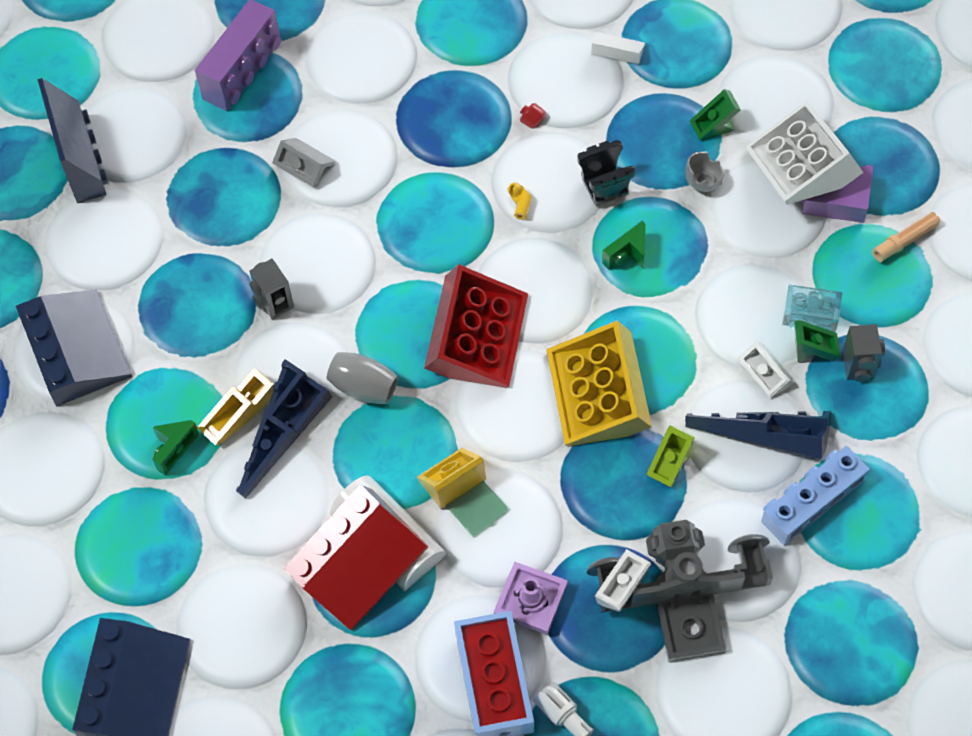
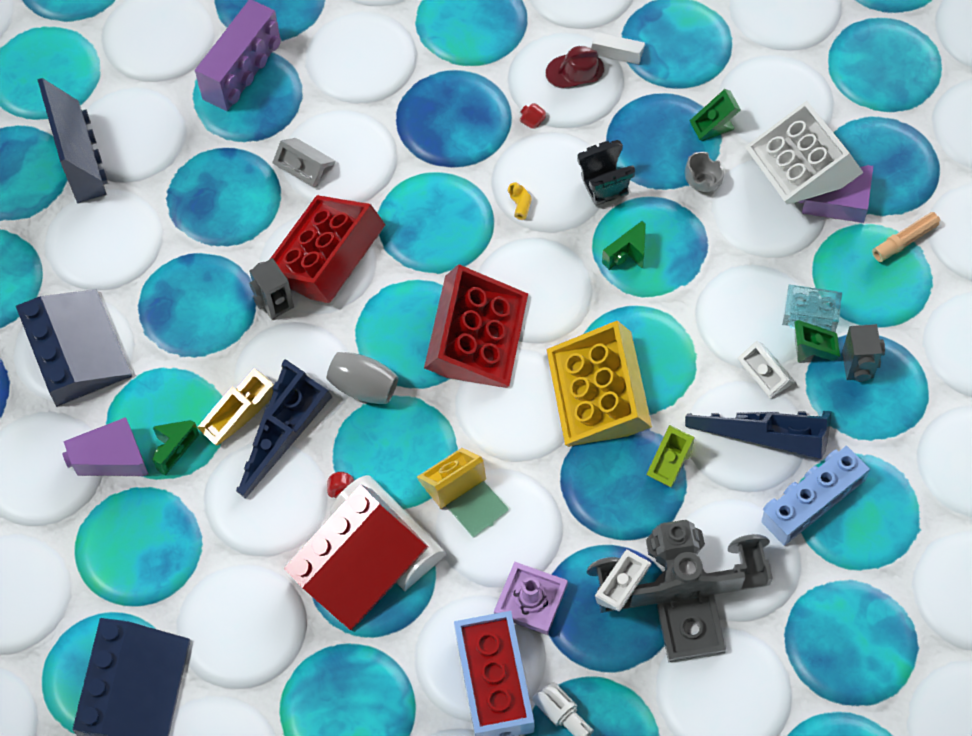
none -> medium lavender slope [62,417,148,476]
none -> red slope [270,195,385,304]
none -> red piece [327,472,354,499]
none -> dark red piece [545,46,605,88]

